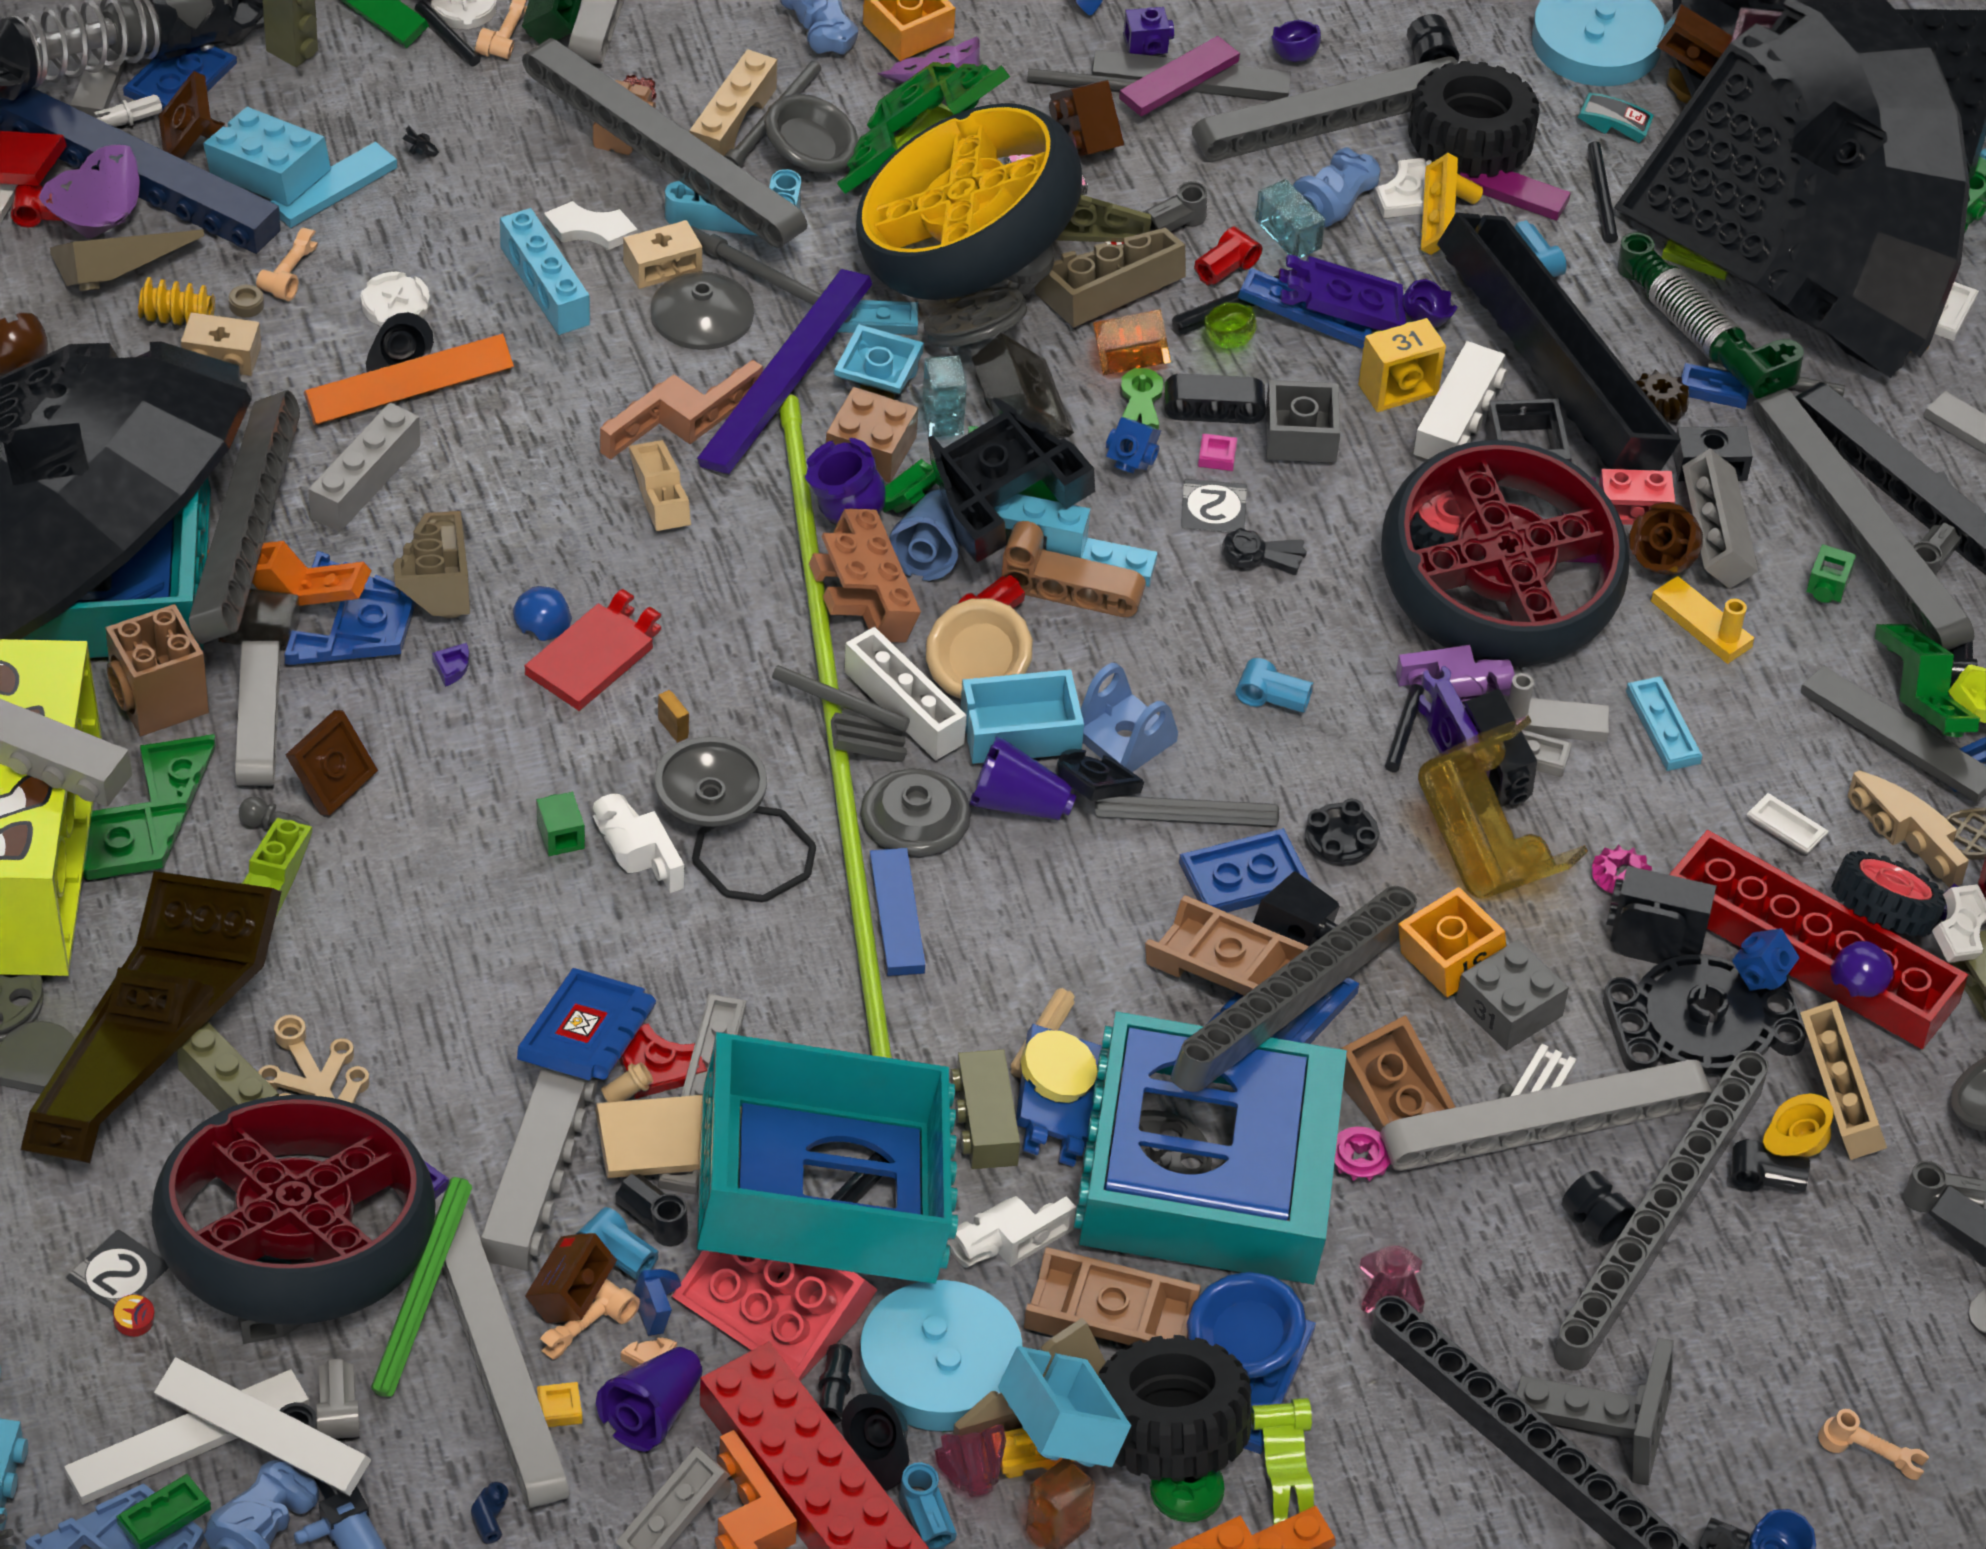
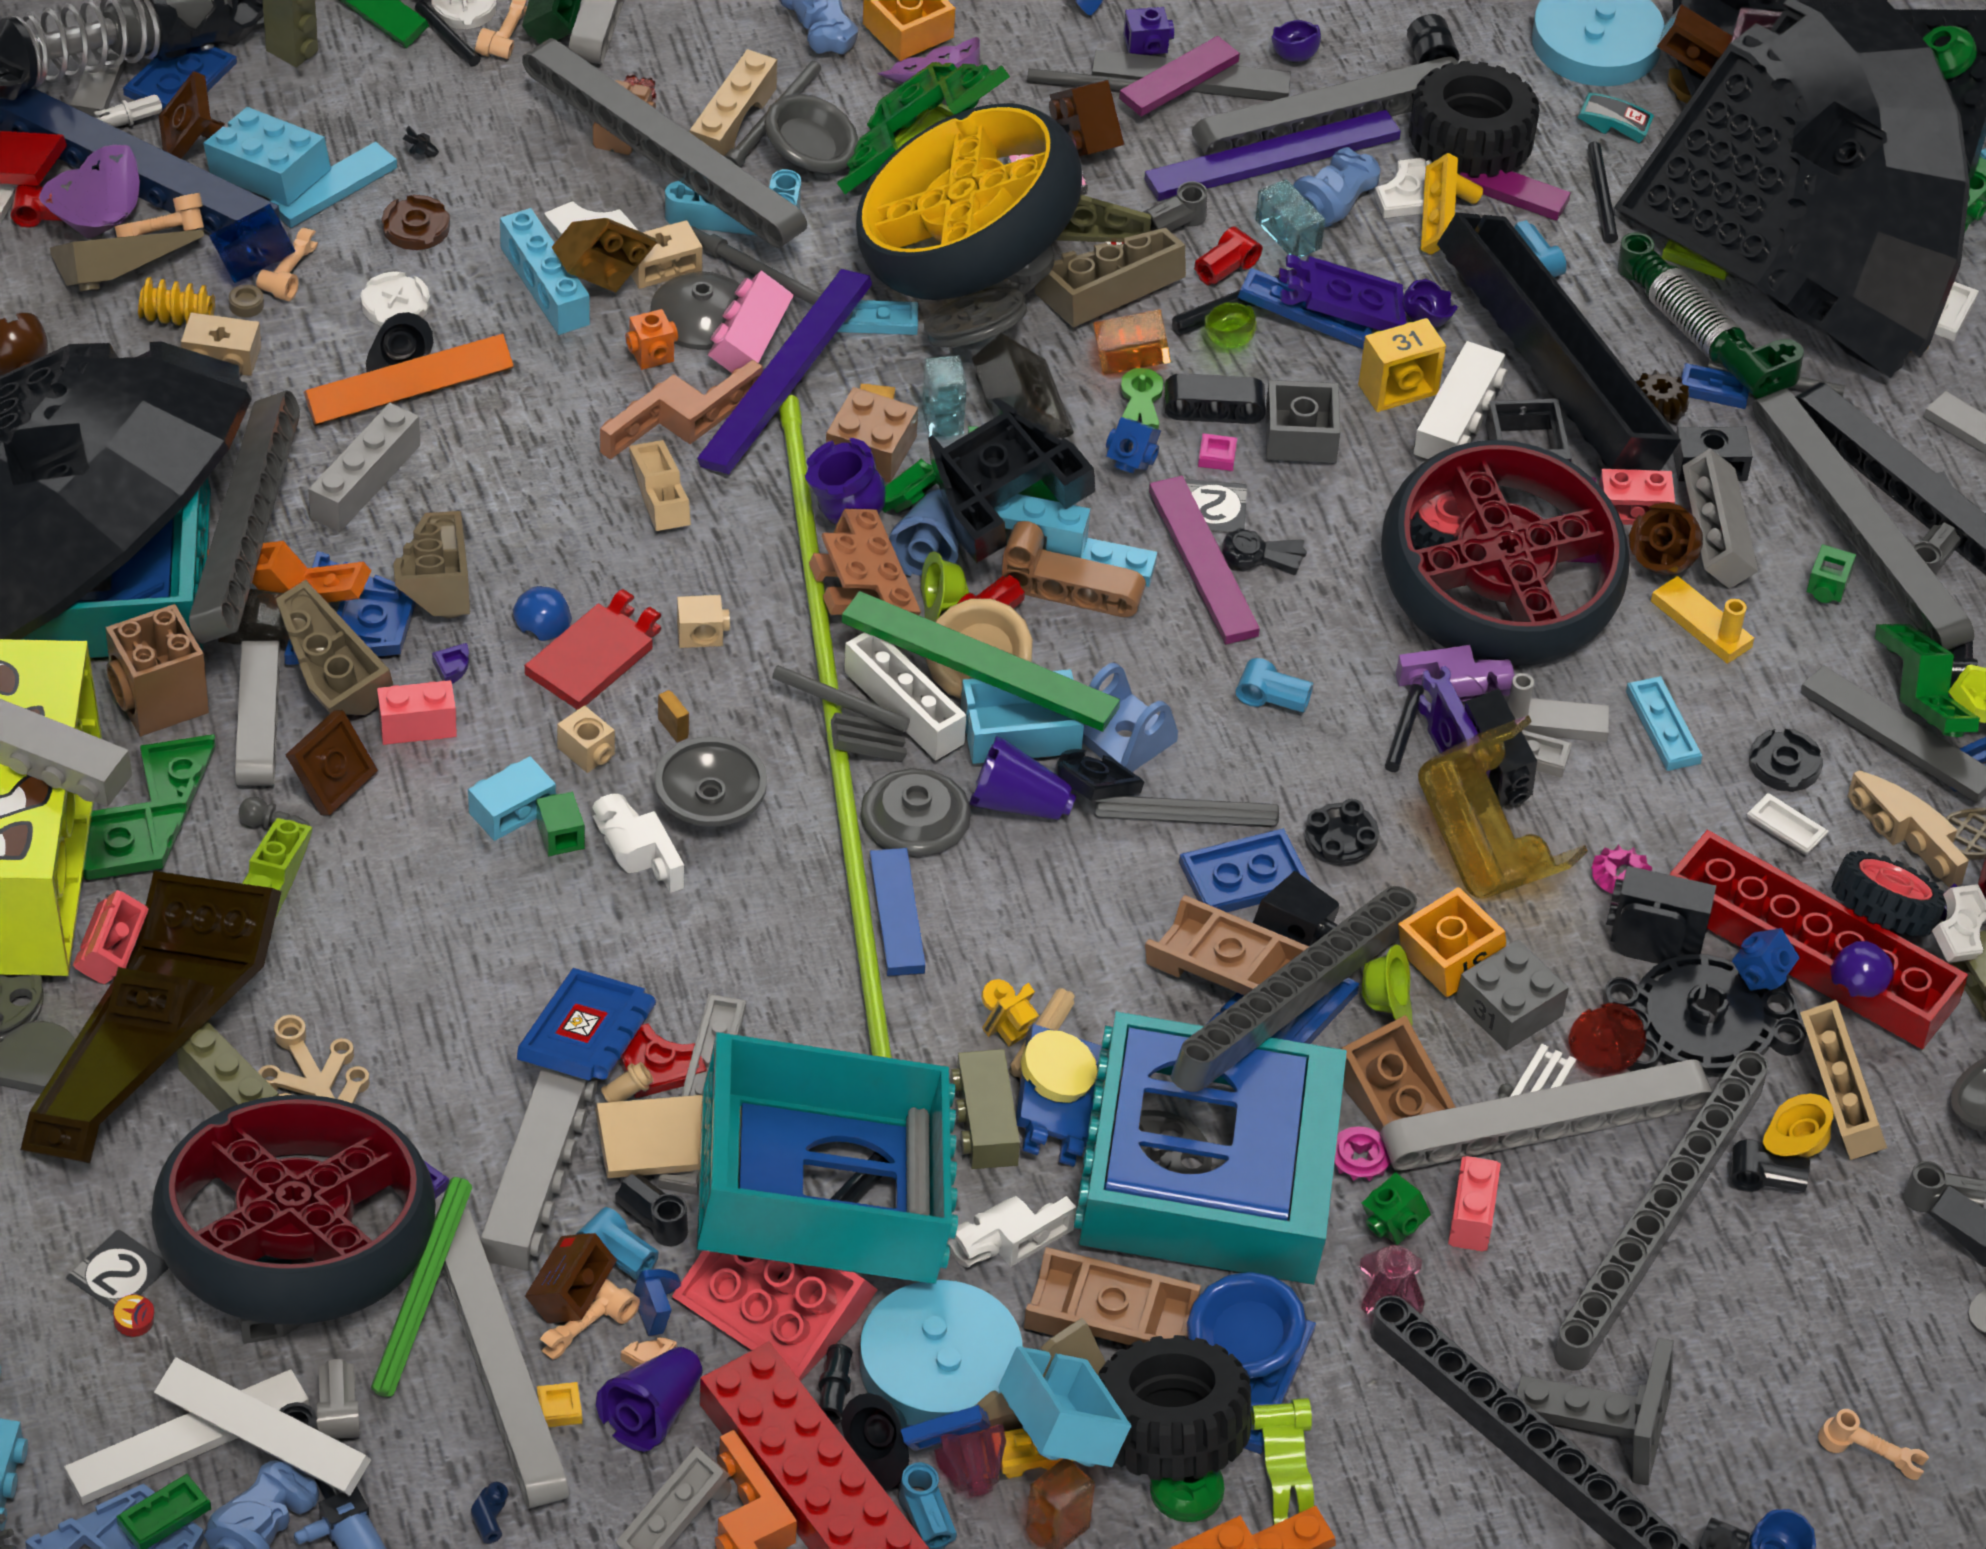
black piece [692,806,816,902] -> none
medium azure slope [834,324,924,394] -> none
black wheel [1561,1170,1636,1245] -> none
none -> coral brick [73,890,149,985]
none -> light nougat brick [114,193,204,238]
none -> clear blue brick [209,204,295,283]
none -> dark tan wedge [276,580,393,715]
none -> coral brick [377,680,457,745]
none -> reddish brown tile [382,194,450,250]
none -> medium azure brick [468,756,556,841]
none -> pearl gold slope [552,218,657,293]
none -> tan brick [557,705,615,773]
none -> orange brick [625,309,678,370]
none -> tan brick [677,595,730,648]
none -> bright pink brick [708,270,794,373]
none -> tile [842,591,1120,732]
none -> blue tile [901,1405,991,1451]
none -> light grey axle [906,1107,930,1215]
none -> lime piece [921,551,969,622]
none -> yellow hips [981,979,1039,1047]
none -> dark purple tile [1144,110,1401,201]
none -> magenta tile [1149,475,1260,645]
none -> green brick [1361,1172,1431,1245]
none -> lime piece [1362,944,1413,1025]
none -> coral brick [1448,1156,1501,1252]
none -> clear red tile [1568,1003,1646,1075]
none -> black tile [1749,729,1823,792]
none -> green piece [1922,26,1977,79]

